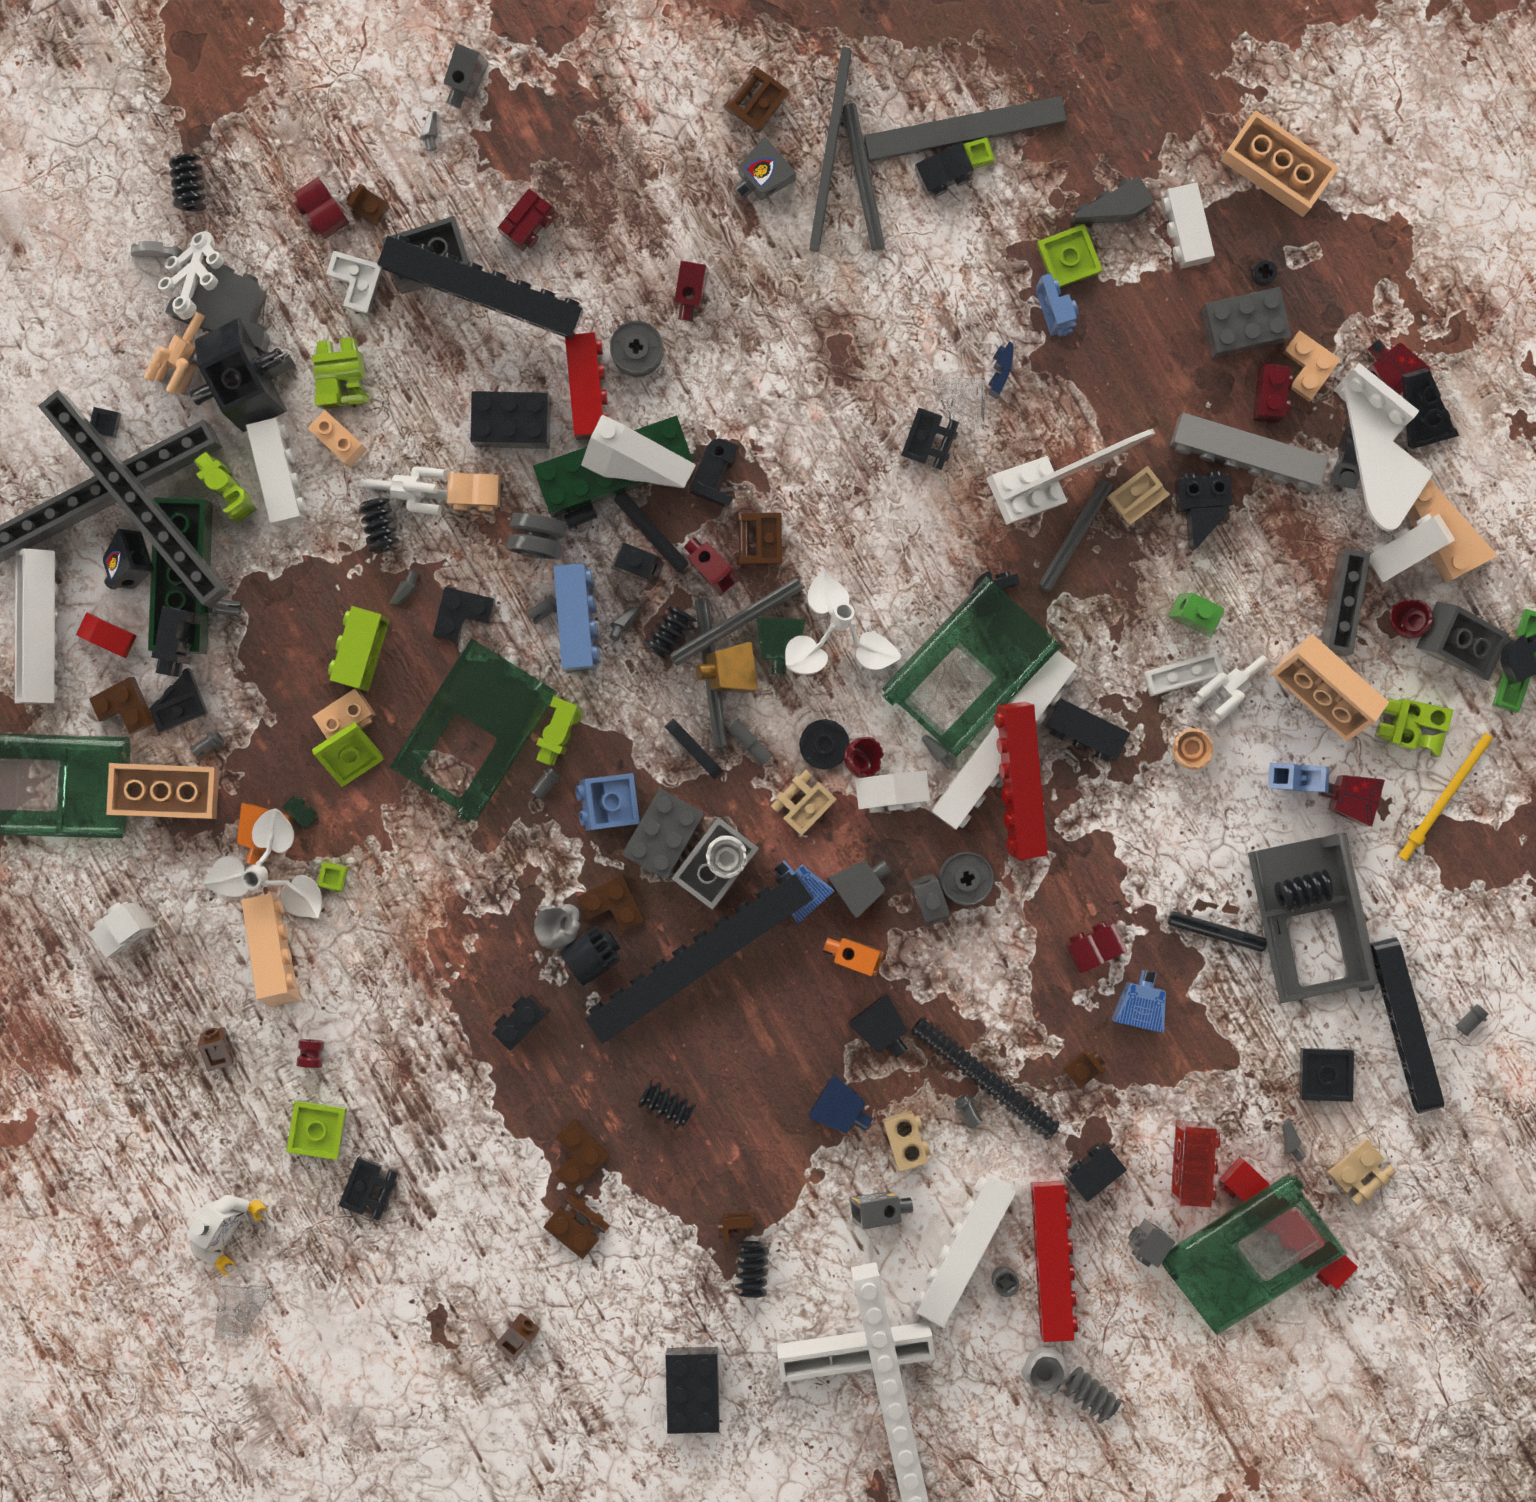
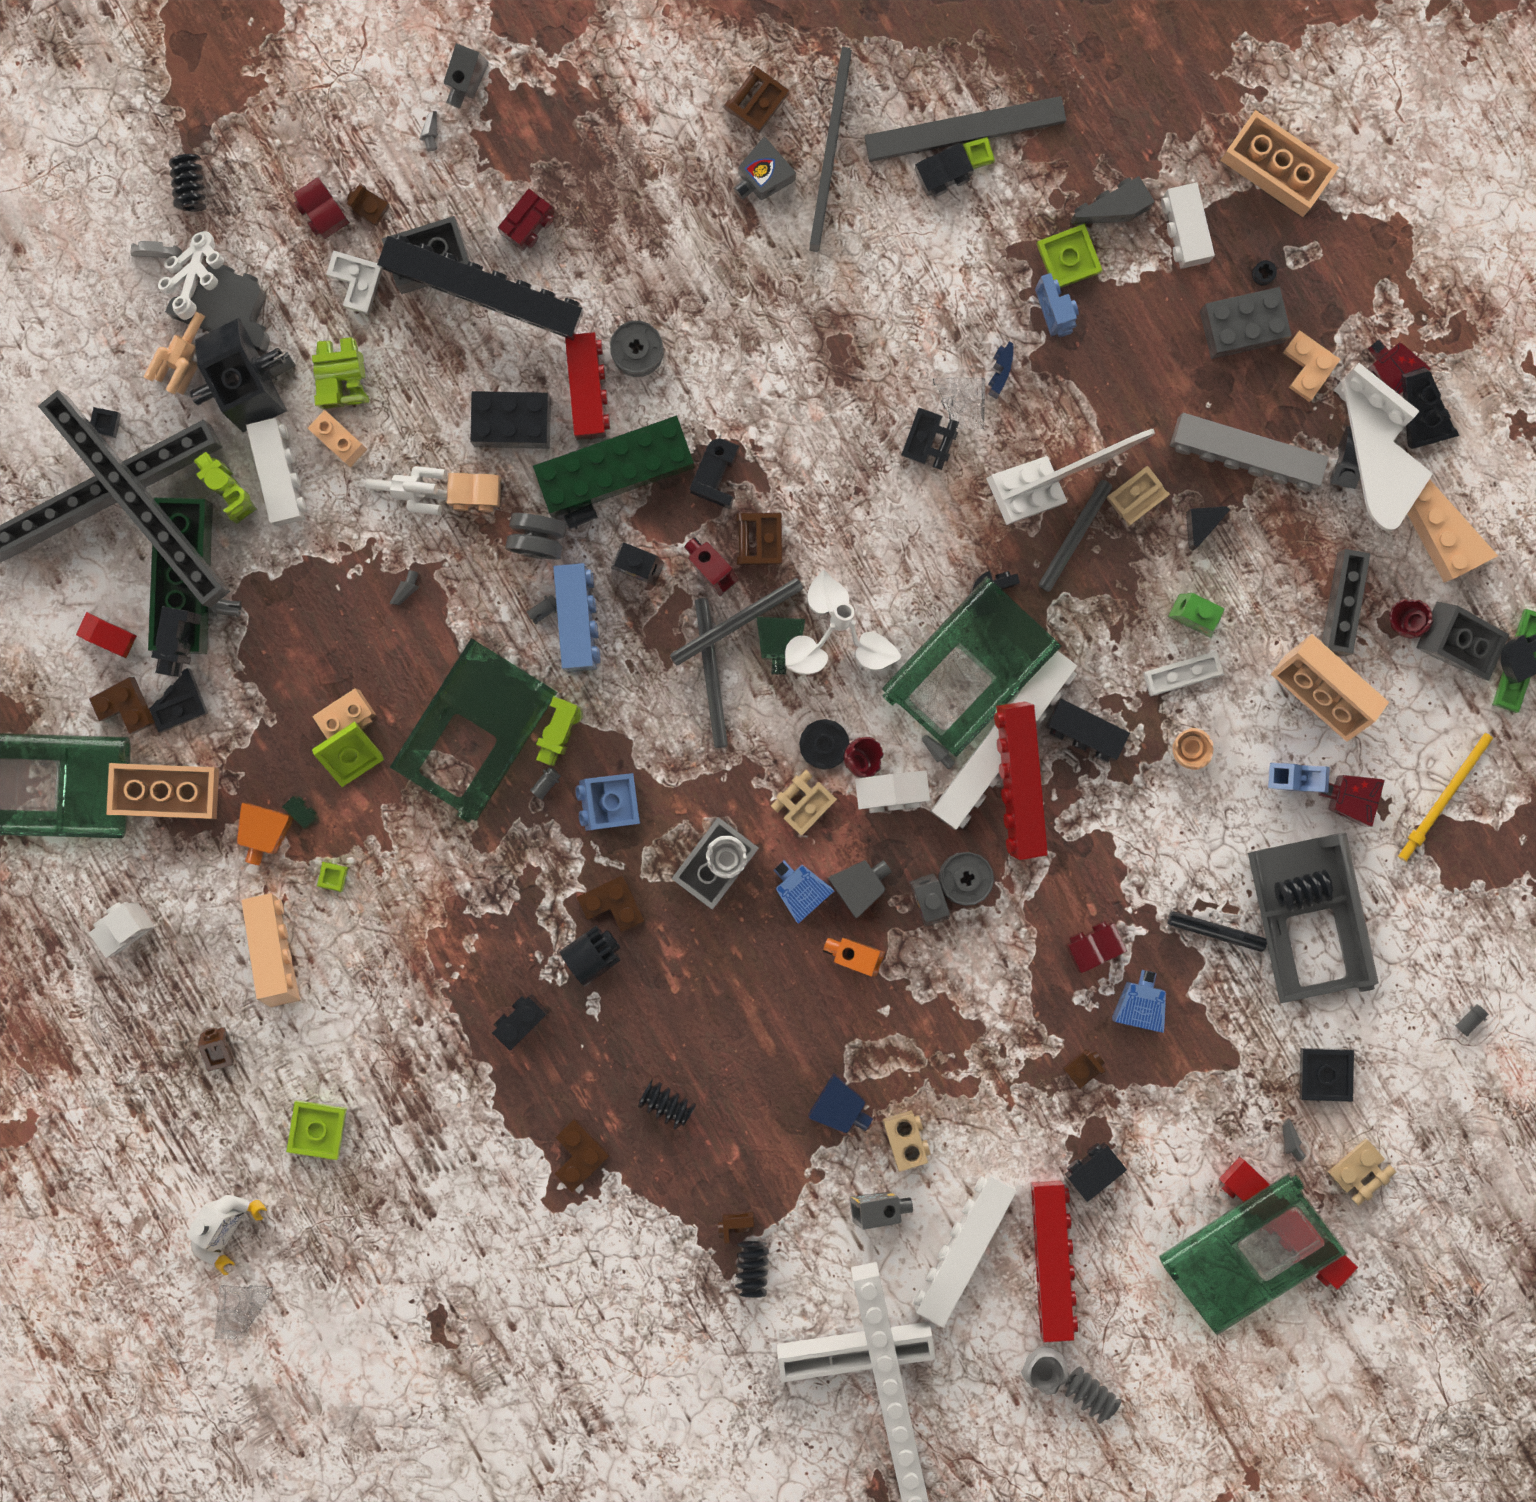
white brick [15,548,58,704] -> none
black torso [103,528,153,590] -> none
dark grey pin [190,731,225,761] -> none
white plant [203,809,322,919] -> none
dark red wheel [296,1039,325,1068] -> none
lime brick [328,606,390,692] -> none
black plate [338,1156,399,1221] -> none
black piece [359,498,399,554] -> none
black plate [433,587,495,643] -> none
reddish brown bracket [495,1313,540,1361] -> none
light grey hair [534,904,580,949] -> none
reddish brown plate [543,1193,610,1260] -> none
white wedge [581,415,696,488] -> none
black brick [585,872,814,1044] -> none
dark grey bar [609,607,641,641] -> none
black axle [614,491,689,573] -> none
dark grey brick [622,788,705,880] -> none
black piece [644,606,697,662] -> none
black beam [664,718,724,780] -> none
black brick [665,1347,720,1434] -> none
dark red torso [674,260,709,322] -> none
pearl gold torso [696,642,758,693] -> none
dark grey pin [727,718,773,766] -> none
dark grey axle [843,103,885,251] -> none
black torso [848,993,908,1058] -> none
black piece [911,1016,1060,1140] -> none
dark grey pin [954,1094,983,1129] -> none
dark grey wheel [991,1266,1020,1297] -> none
dark grey brick [1128,1218,1175,1268] -> none
clear red brick [1170,1120,1220,1207] -> none
black brick [1174,471,1232,512] -> none
white plant [1191,655,1269,726] -> none
dark red brick [1253,364,1293,423] -> none
white brick [1369,514,1455,582] -> none
black beam [1370,937,1444,1114] -> none
lime hips [1375,698,1454,758] -> none

